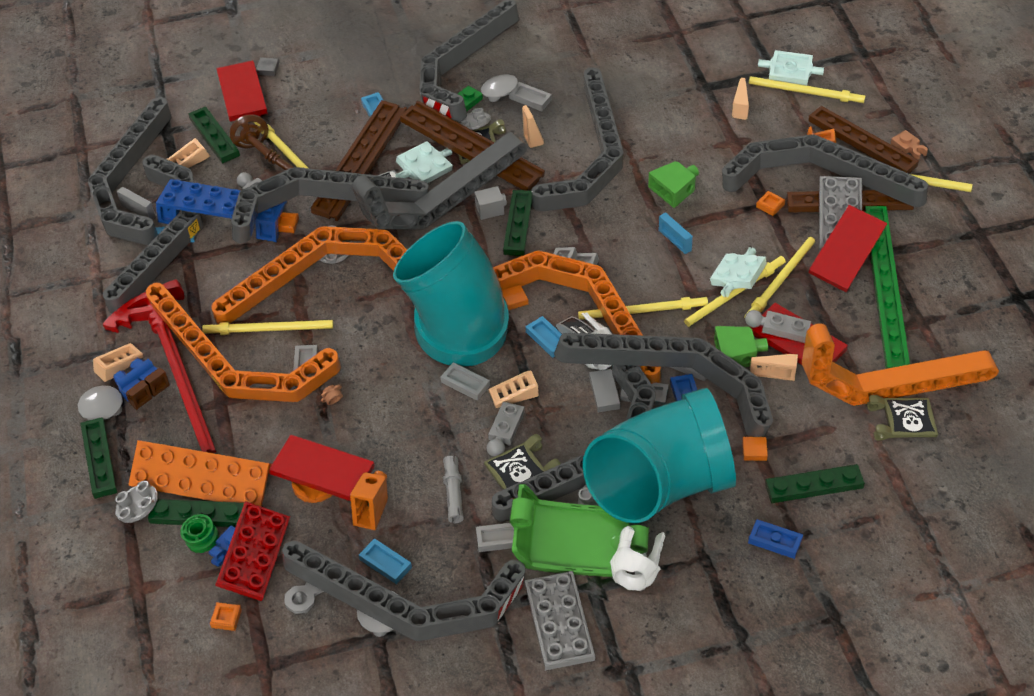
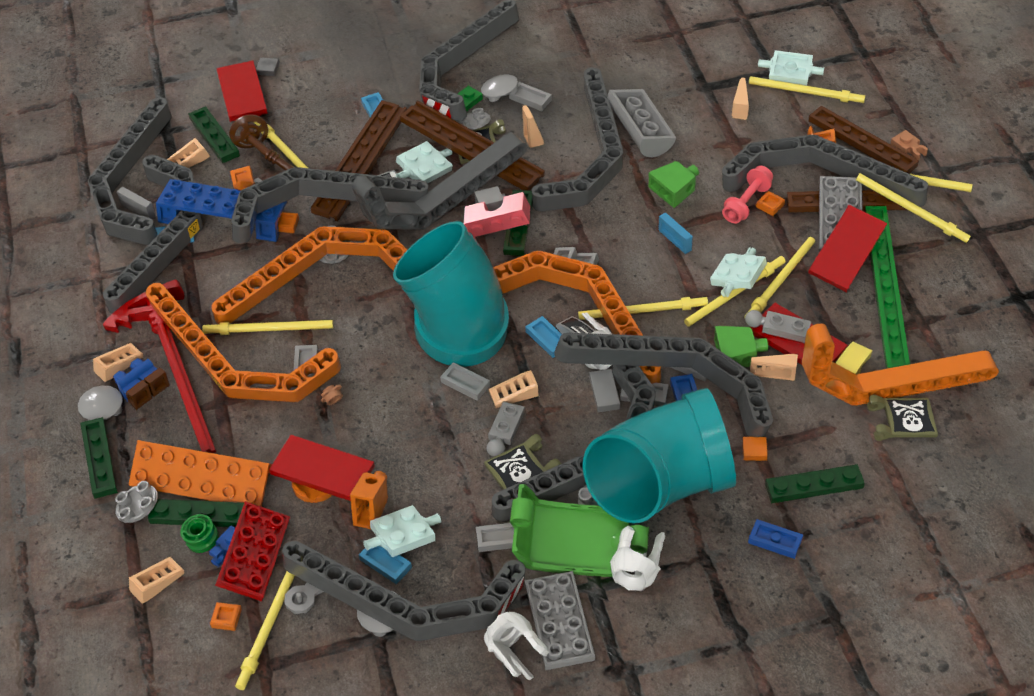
light grey pin [443,456,464,523] -> none
orange tile [502,285,528,310] -> none
none -> light nougat slope [129,557,184,604]
none -> orange plate [230,166,255,191]
none -> light yellow bar [235,571,295,690]
none -> light aqua plate [363,505,441,557]
none -> coral arch [464,192,530,237]
none -> white piece [484,612,549,680]
none -> light grey brick [607,89,676,157]
none -> coral piece [722,166,773,224]
none -> light yellow slope [836,342,873,375]
none -> light yellow bar [856,173,971,243]

